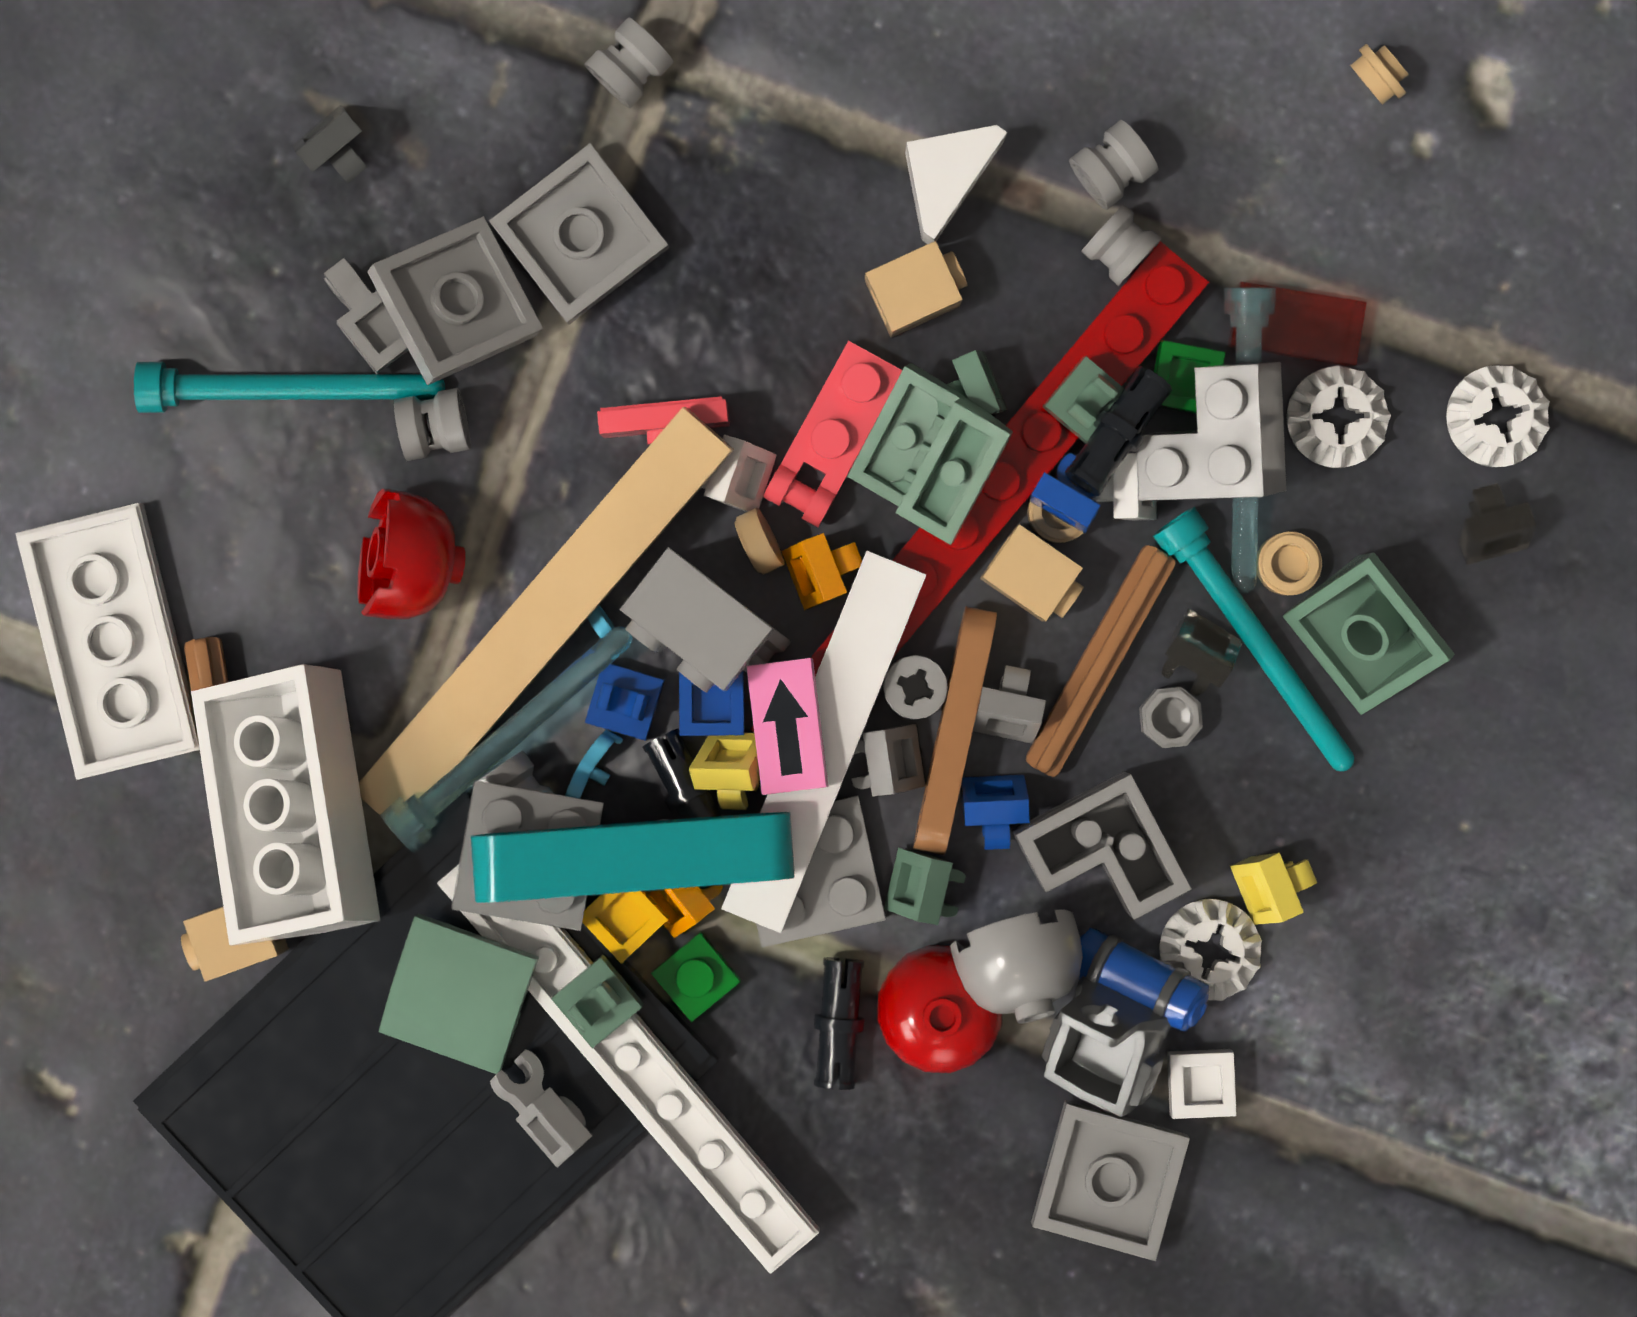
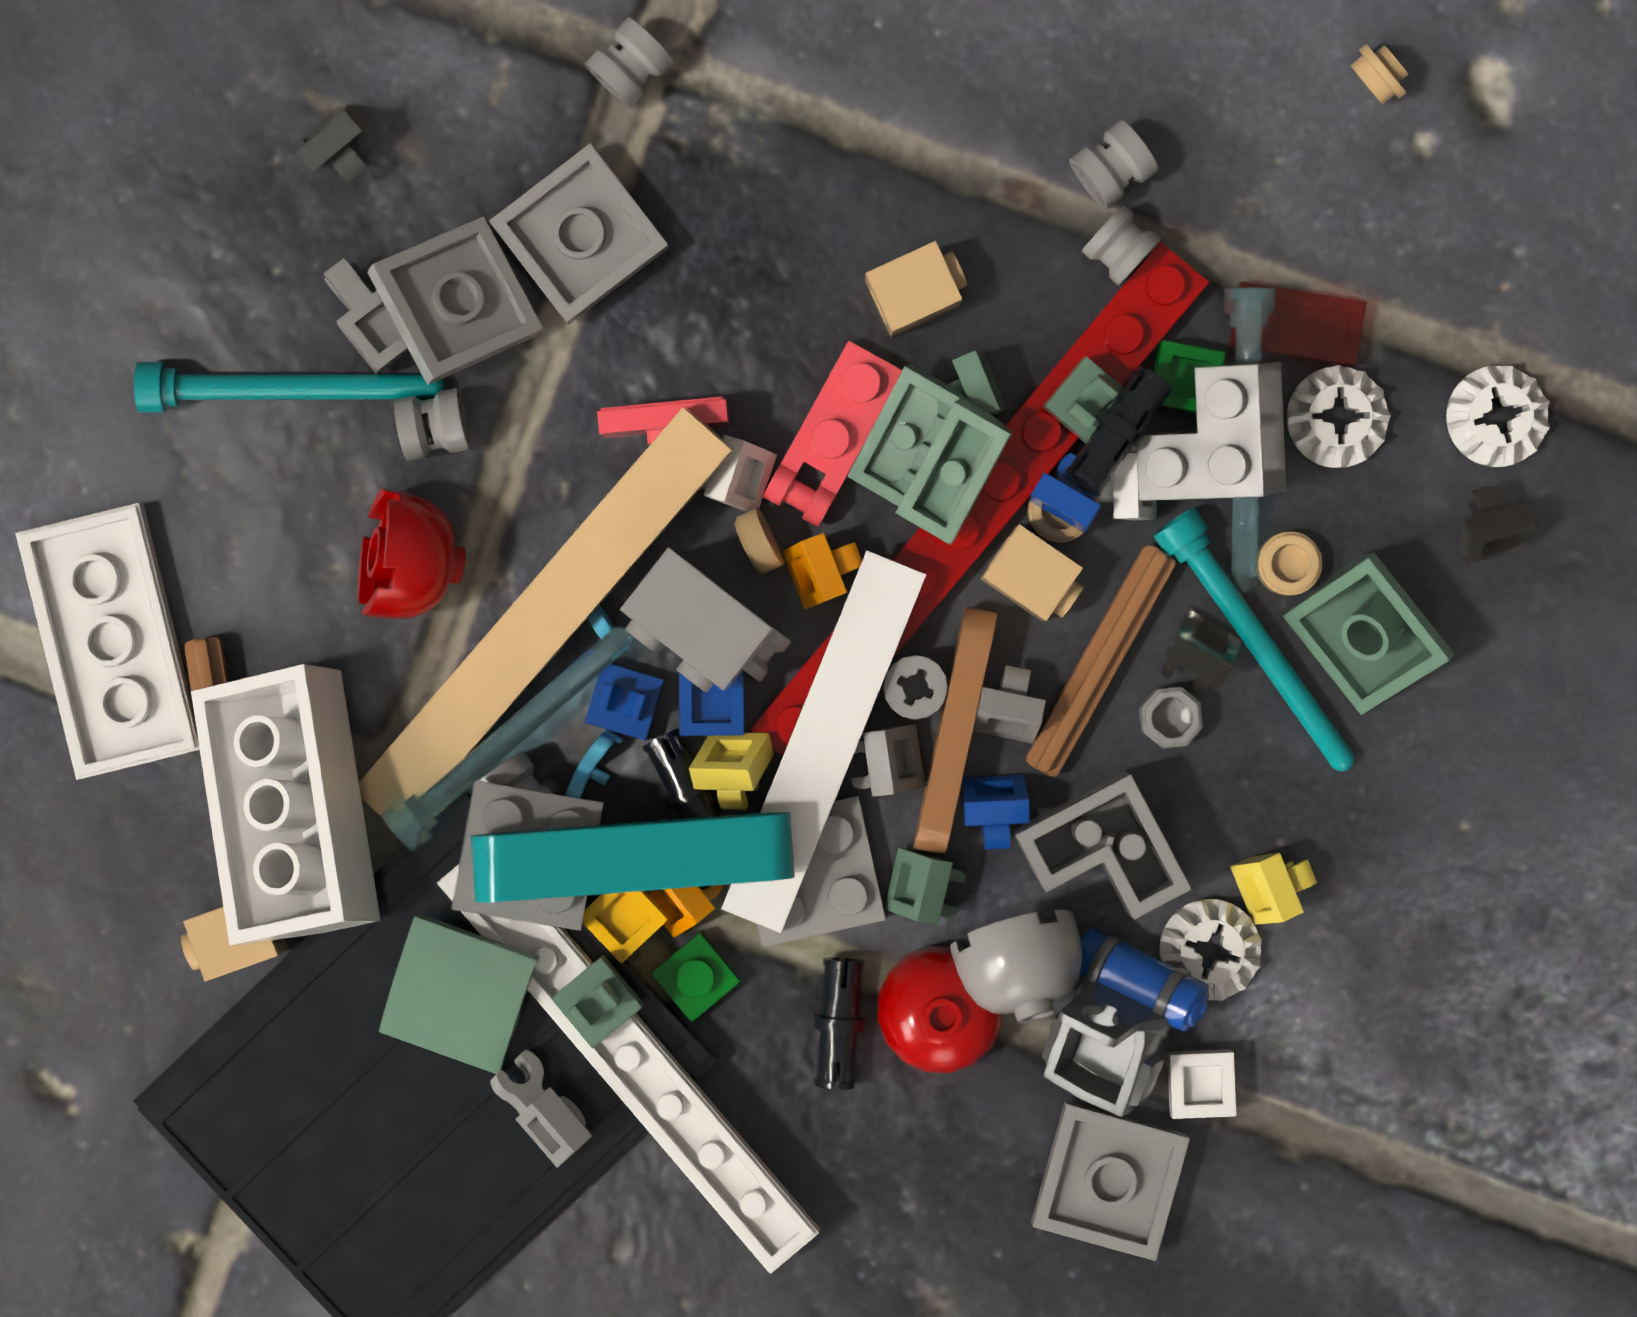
bright pink tile [746,658,829,795] -> none
white slope [905,125,1007,244] -> none

